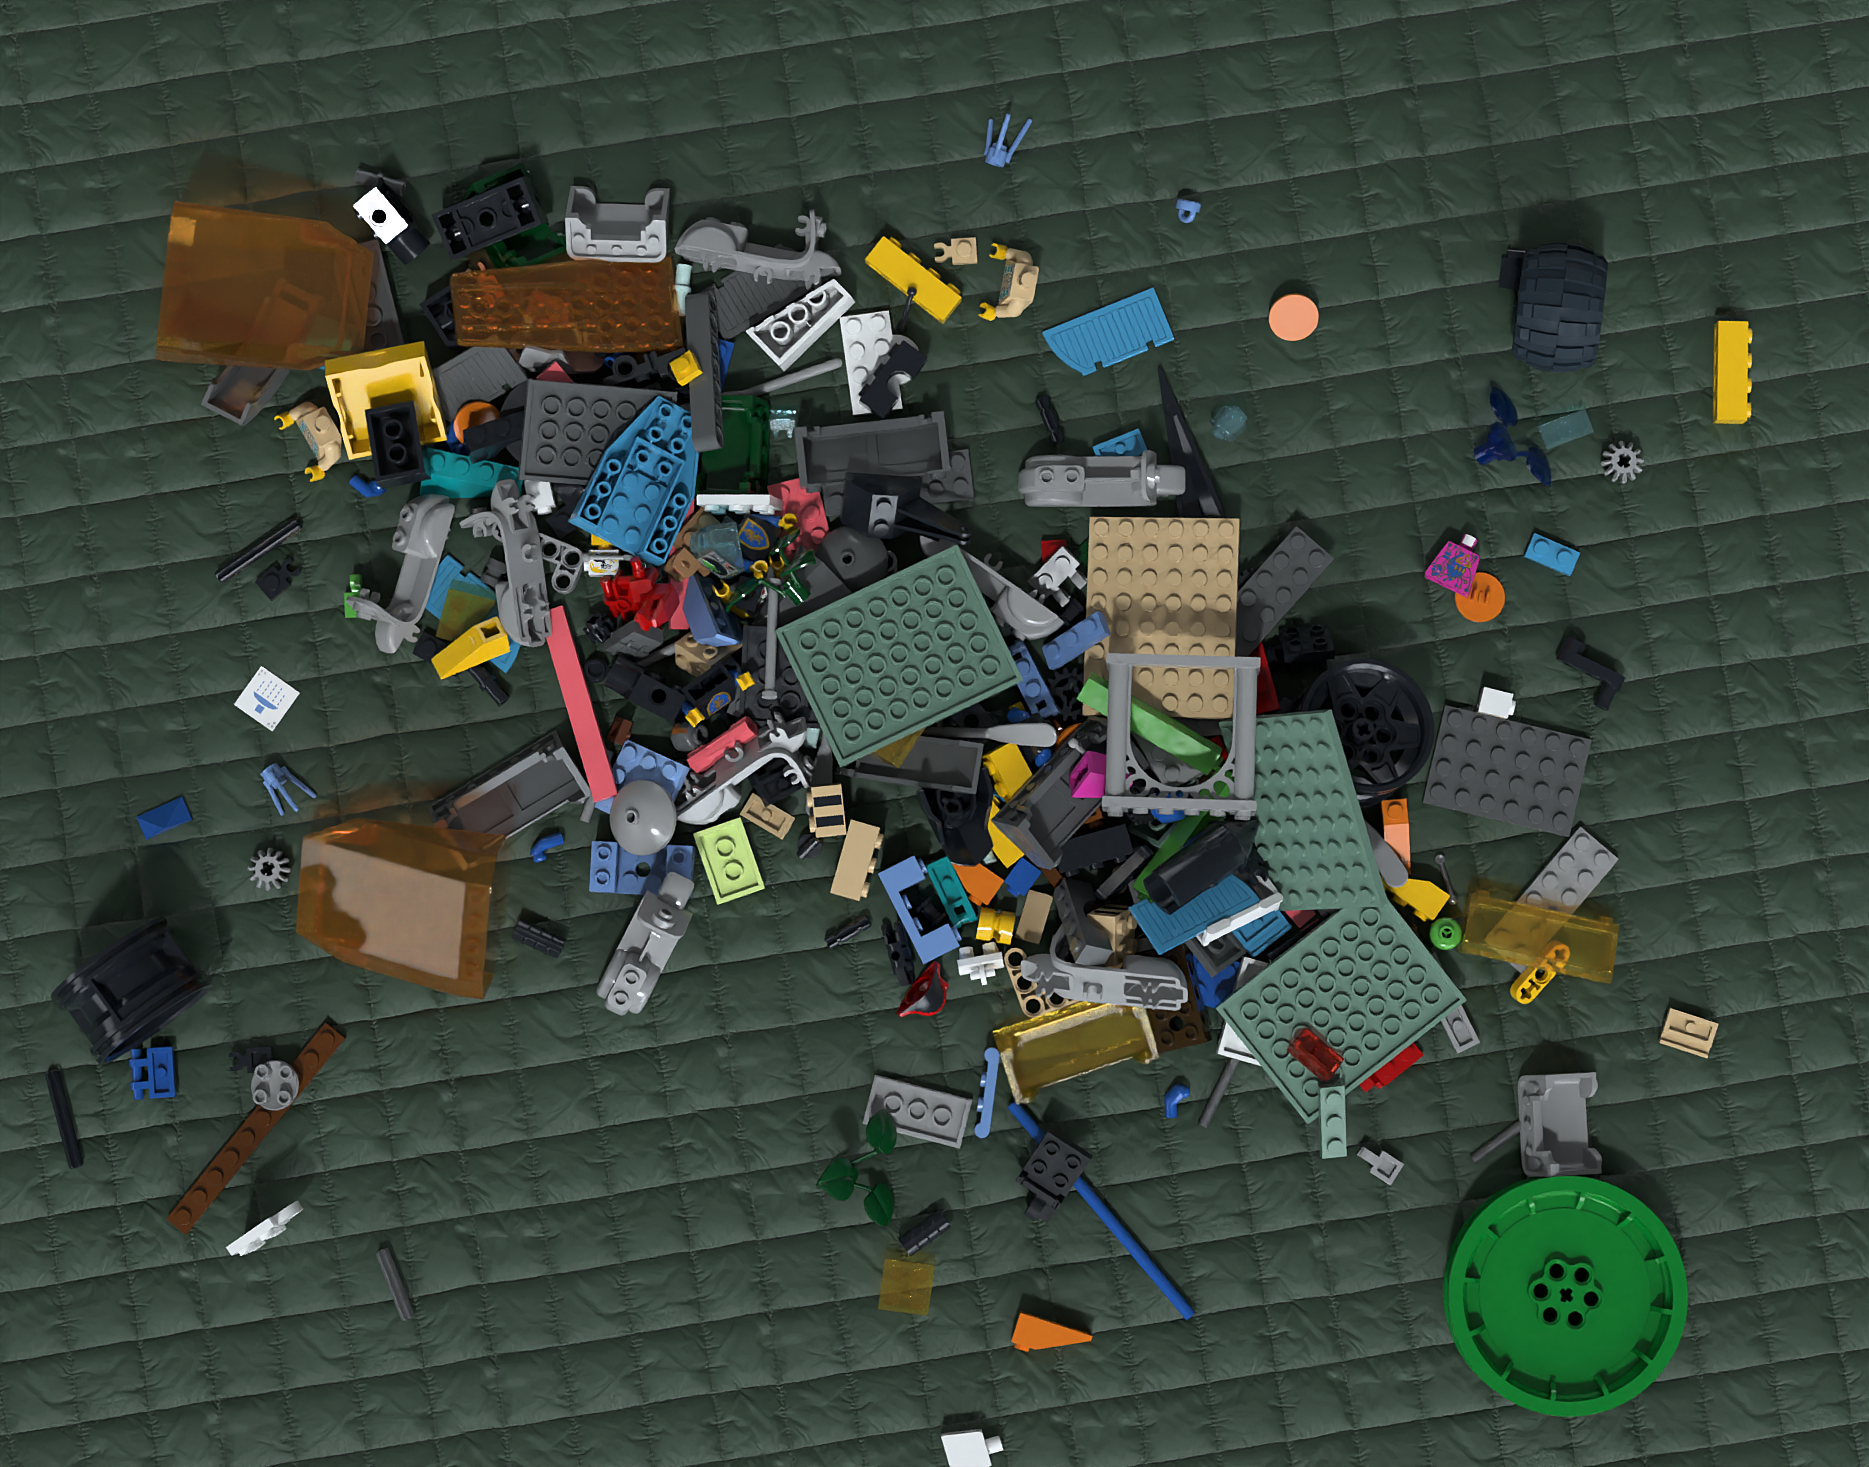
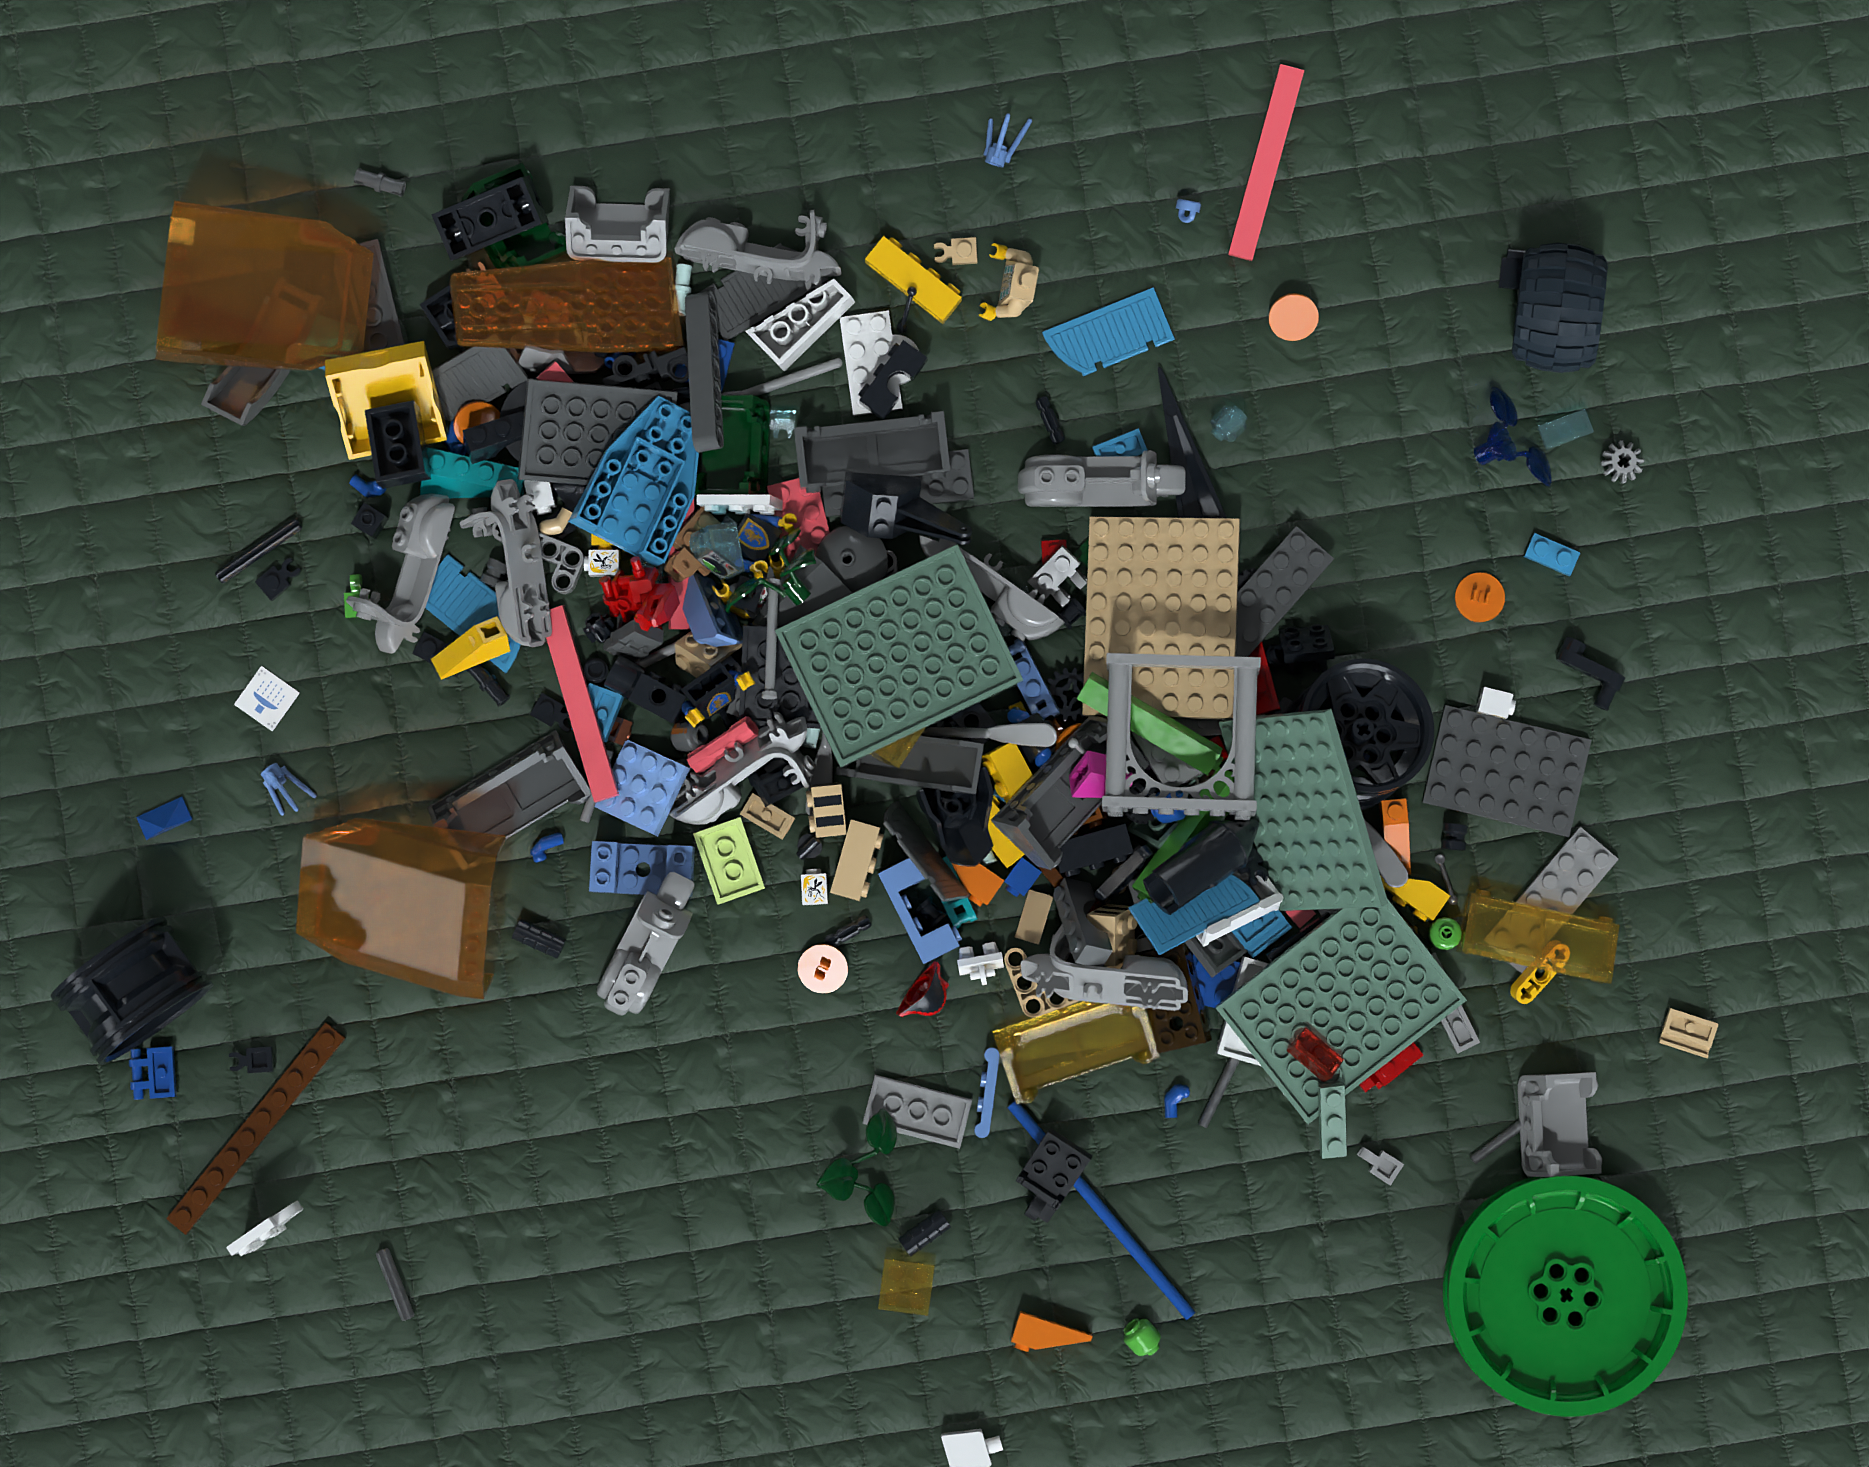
black axle [45,1071,83,1169] -> none
light grey gear [248,848,291,891] -> none
light grey dish [251,1060,299,1111] -> none
tan torso [274,402,341,482] -> none
black brick [353,176,431,265] -> none
clear yellow wing [436,588,496,642] -> none
light grey hinge [581,552,633,562] -> none
light grey dish [610,780,676,855] -> none
yellow plate [669,350,703,386] -> none
black hinge [881,920,915,987] -> none
yellow wheel [976,907,1016,945] -> none
medium blue plate [1042,611,1111,670] -> none
torso [1425,534,1480,598] -> none
yellow brick [1713,321,1752,424] -> none
none -> black brick [351,503,389,540]
none -> black plate [530,693,571,732]
none -> tan arm [538,507,572,536]
none -> dark azure plate [572,683,624,743]
none -> piece [798,944,848,993]
none -> white brick [801,869,828,905]
none -> dark grey piece [883,801,970,902]
none -> bright green head [1123,1318,1161,1356]
none -> coral tile [1228,64,1304,261]
none -> black wheel [1441,823,1468,851]

